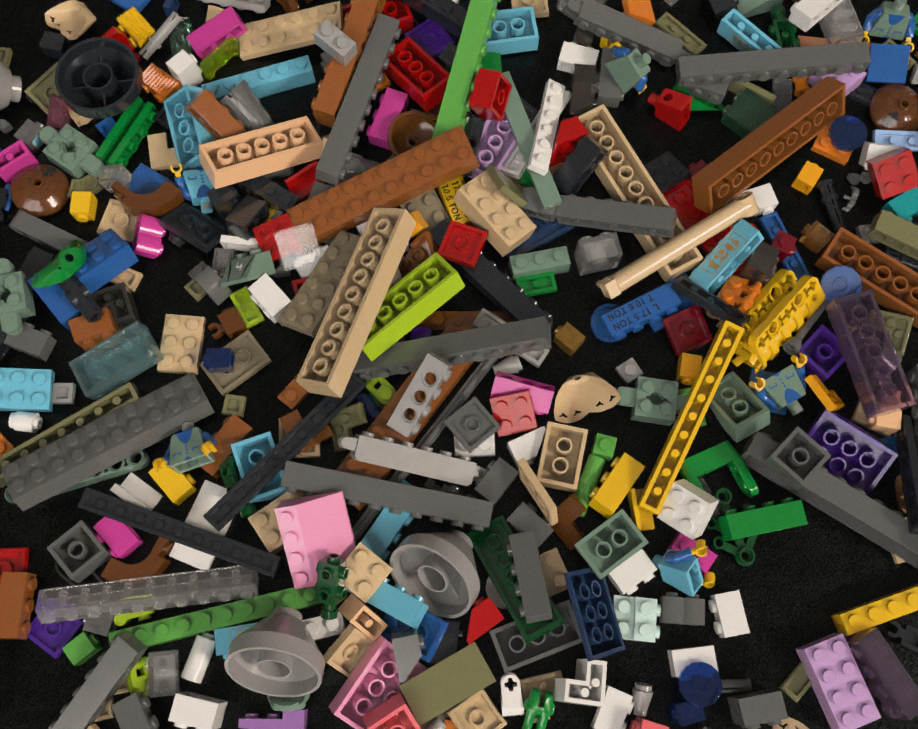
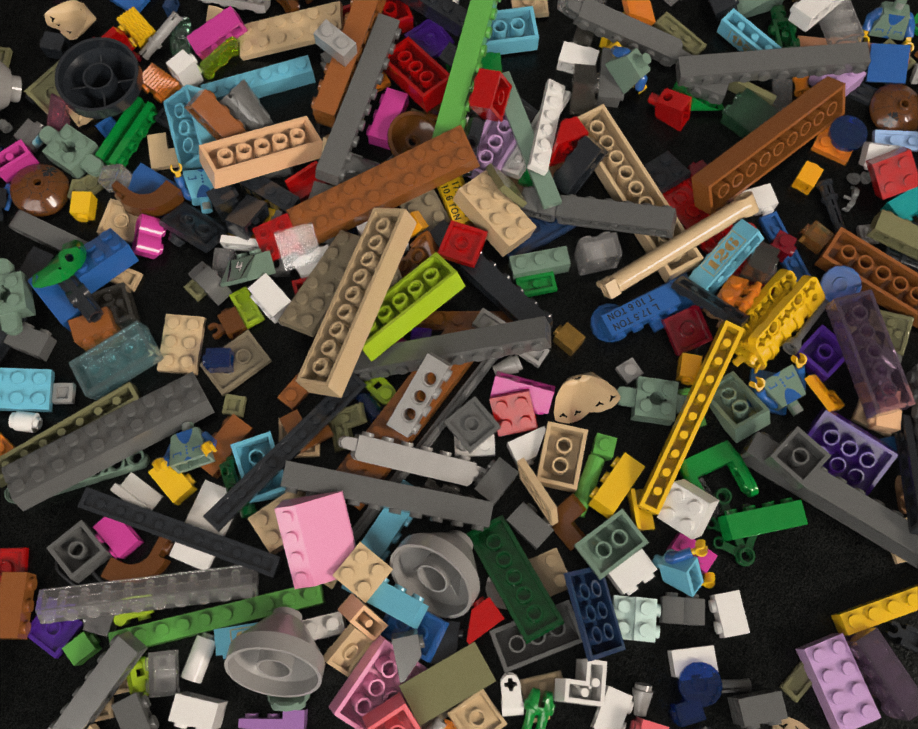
dark green brick [314,553,349,620] -> none
dark grey brick [506,530,552,624] -> none

